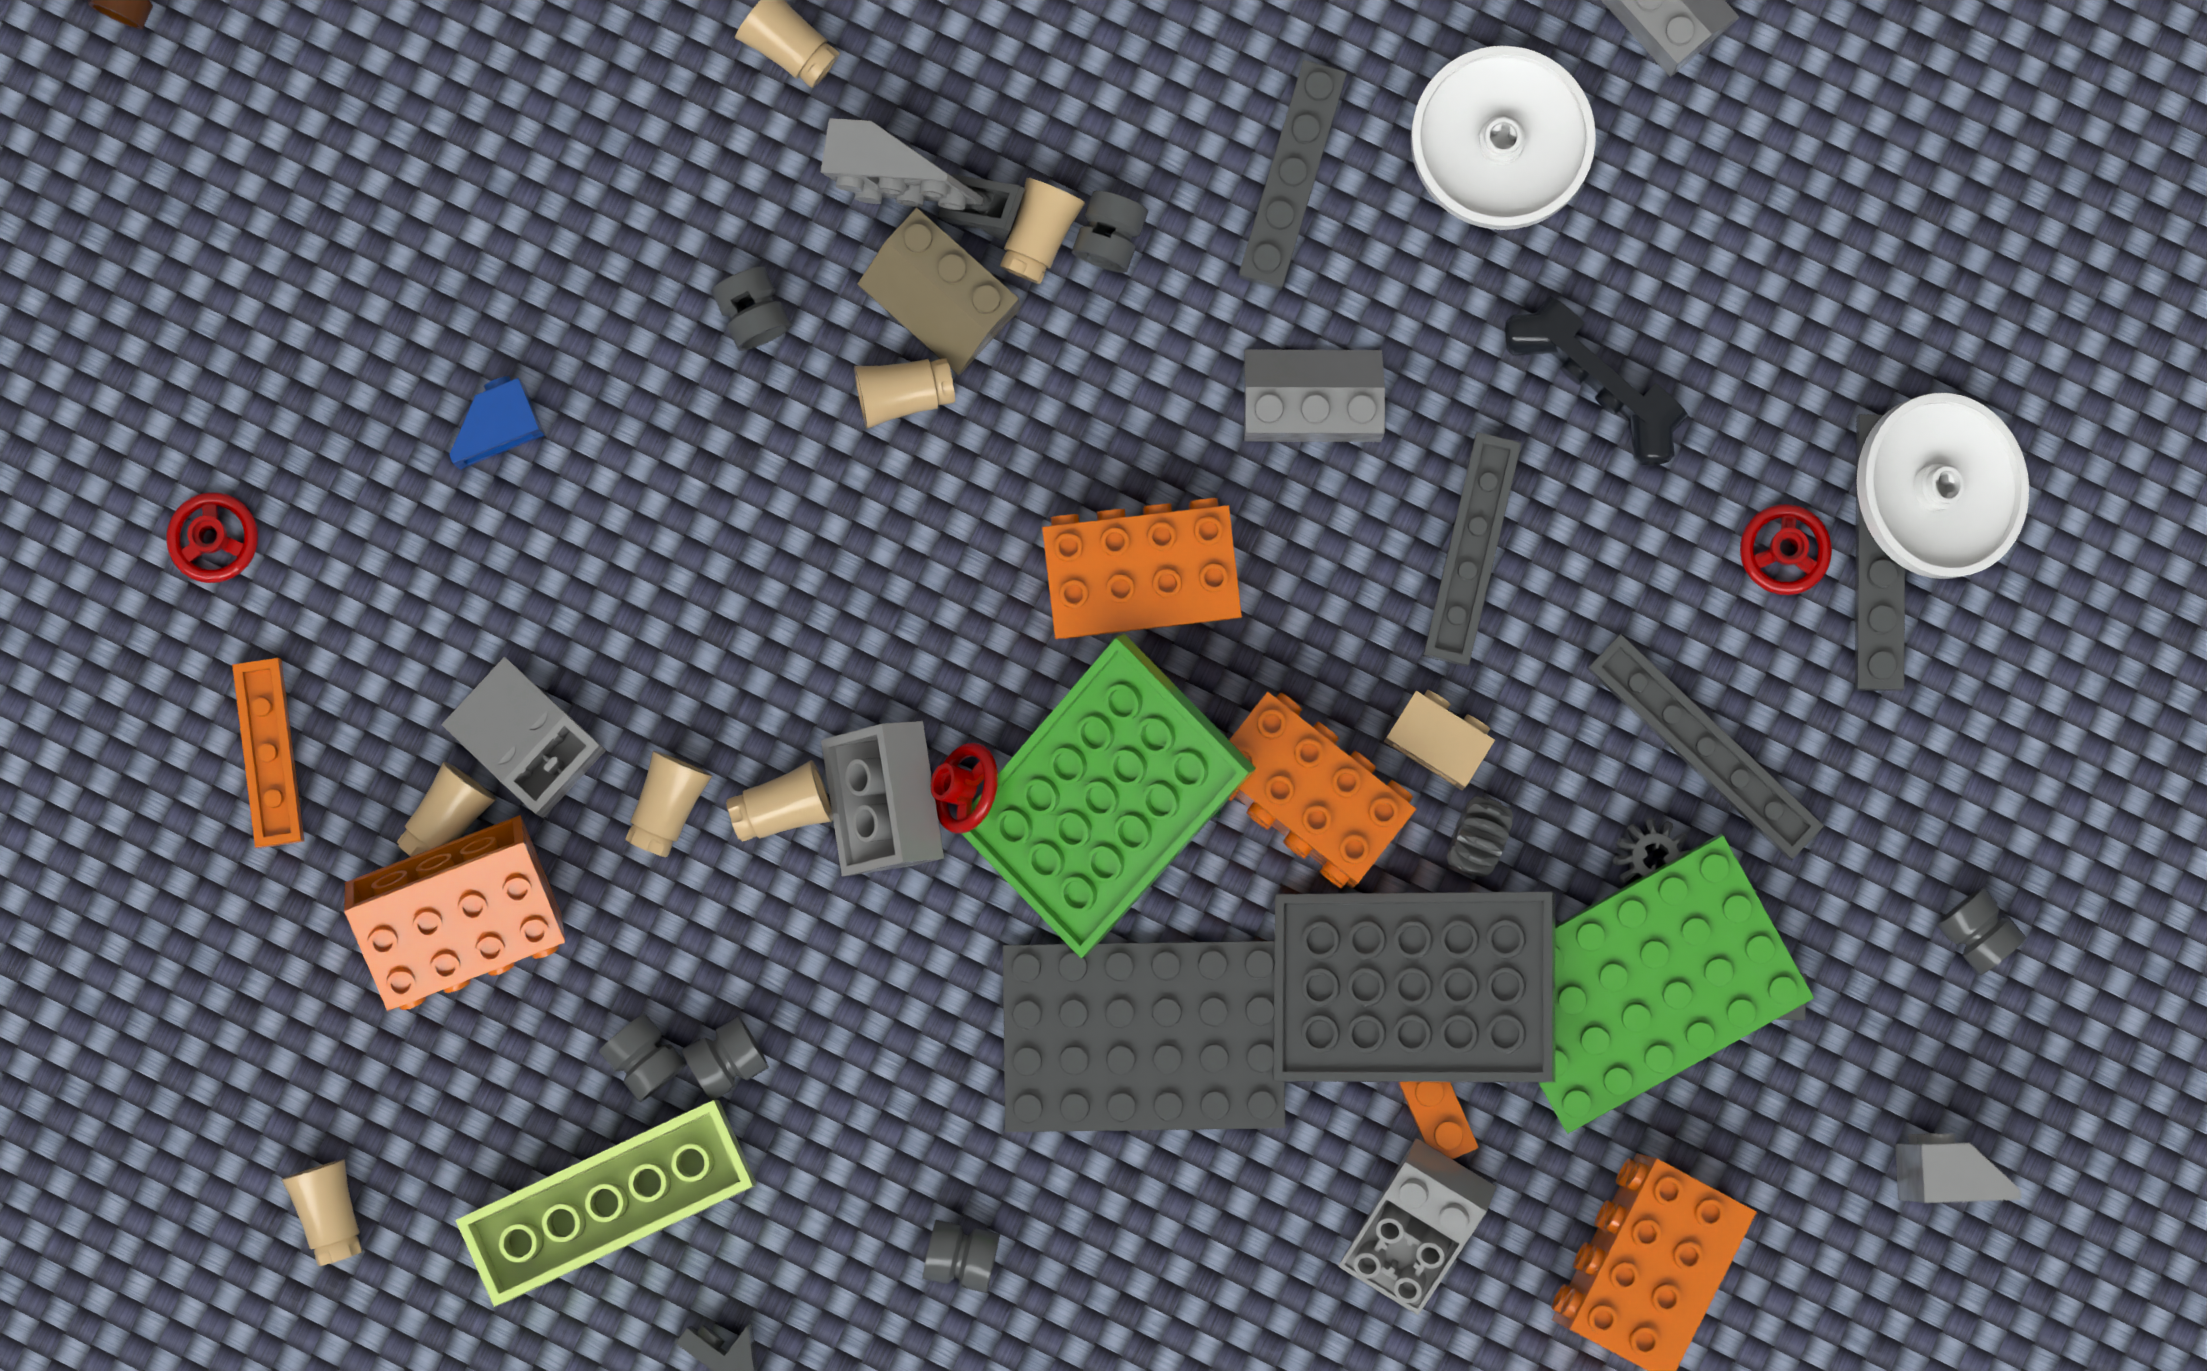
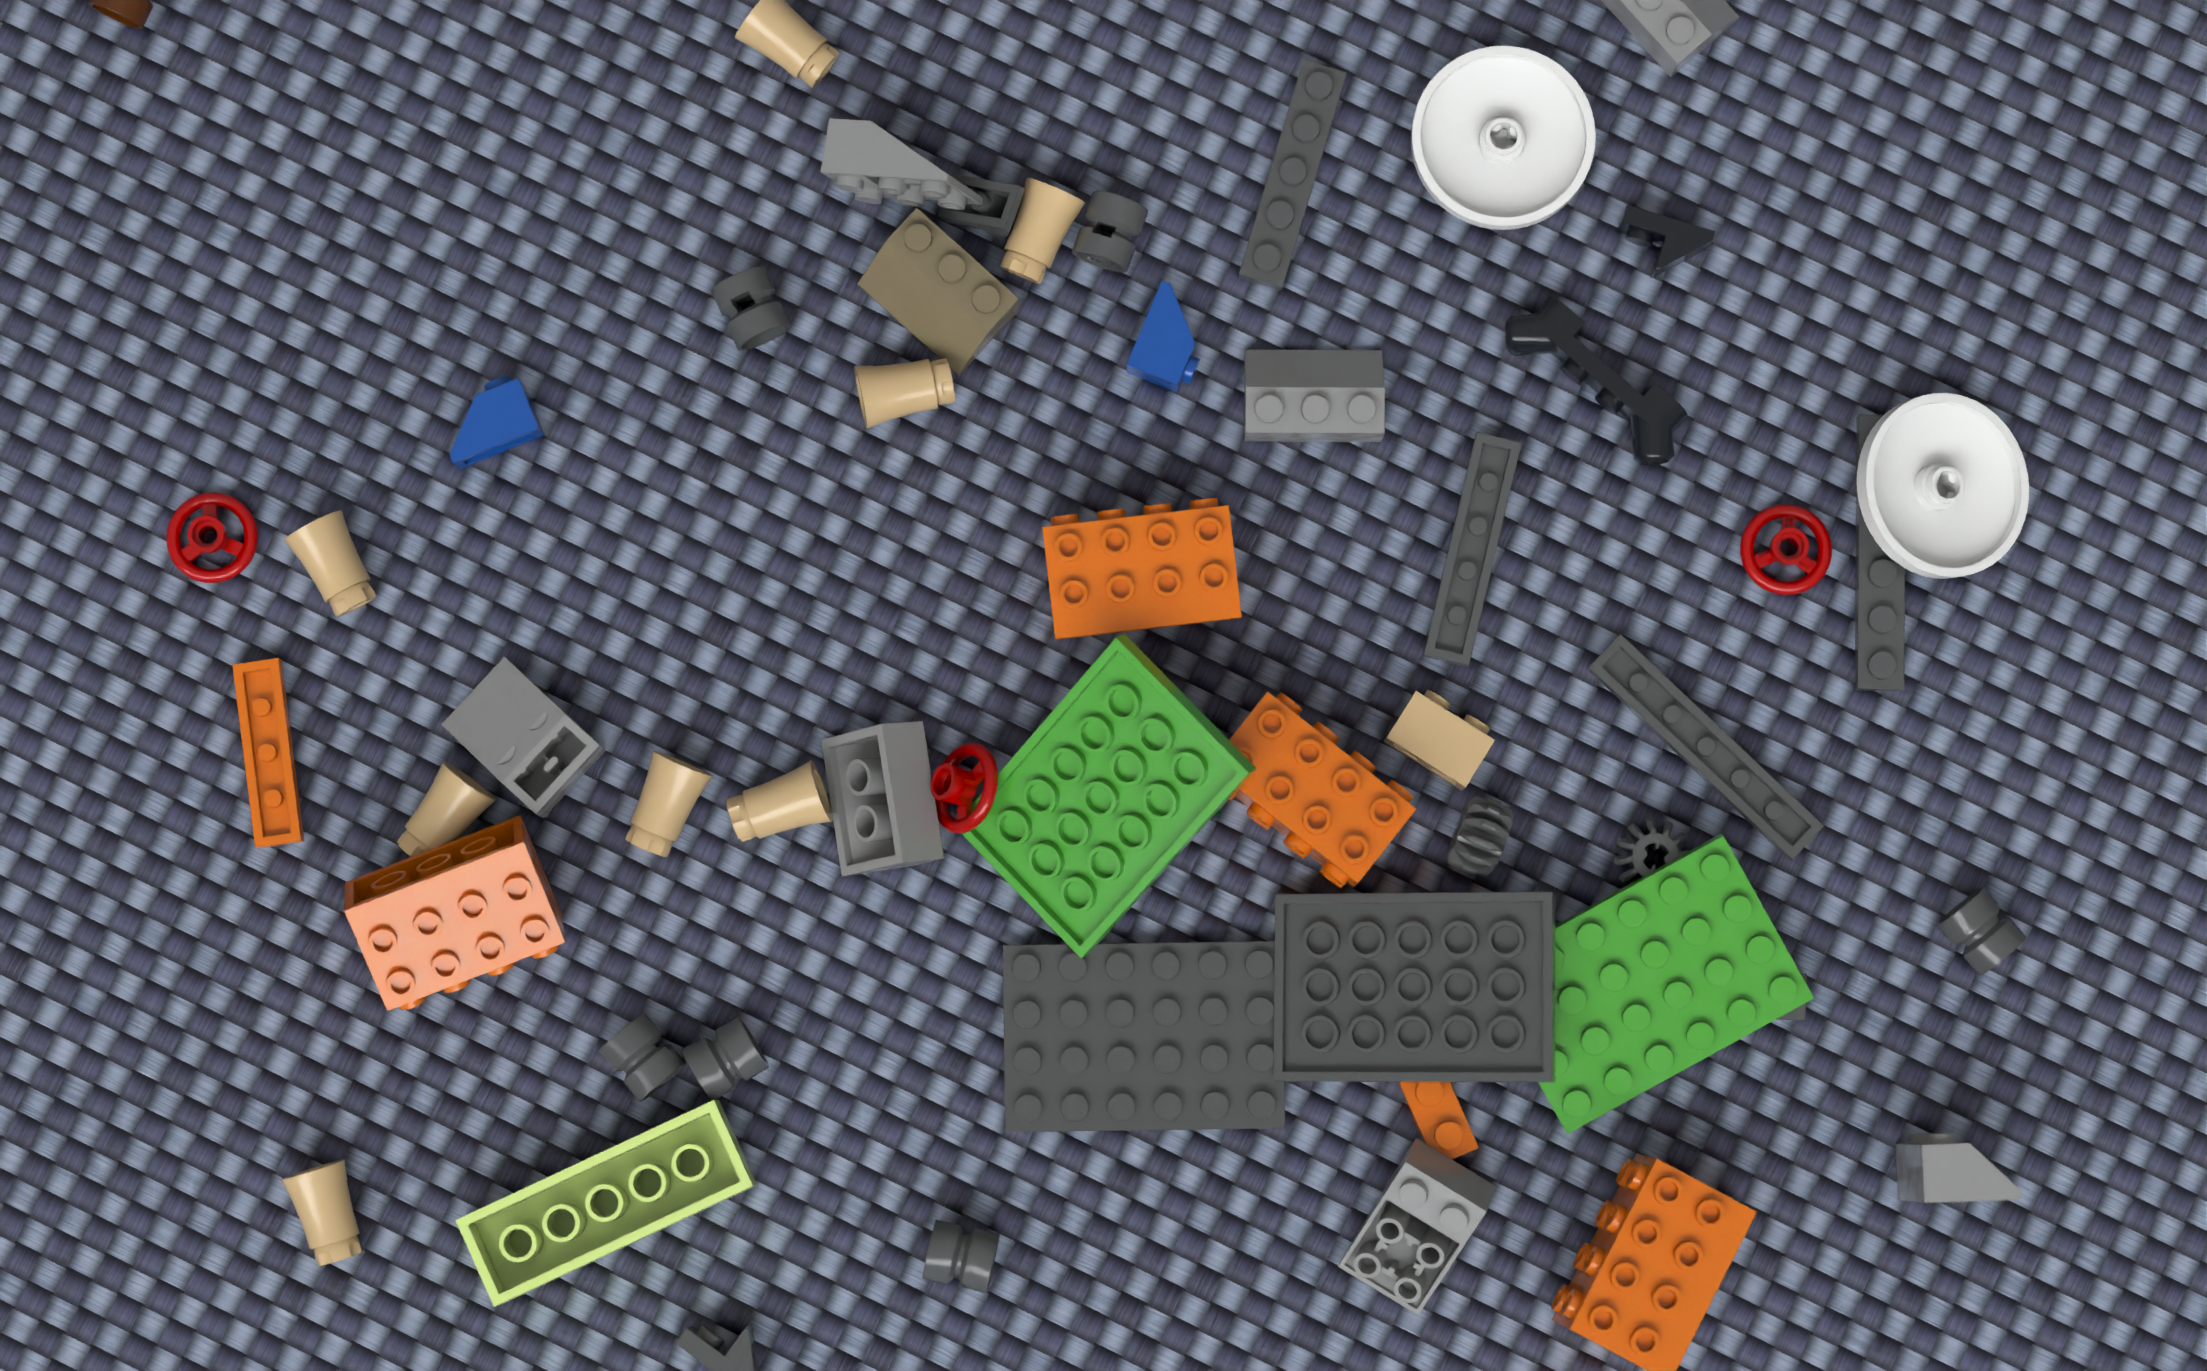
none -> tan plant [284,510,377,618]
none -> blue slope [1126,281,1200,393]
none -> black slope [1617,205,1715,278]

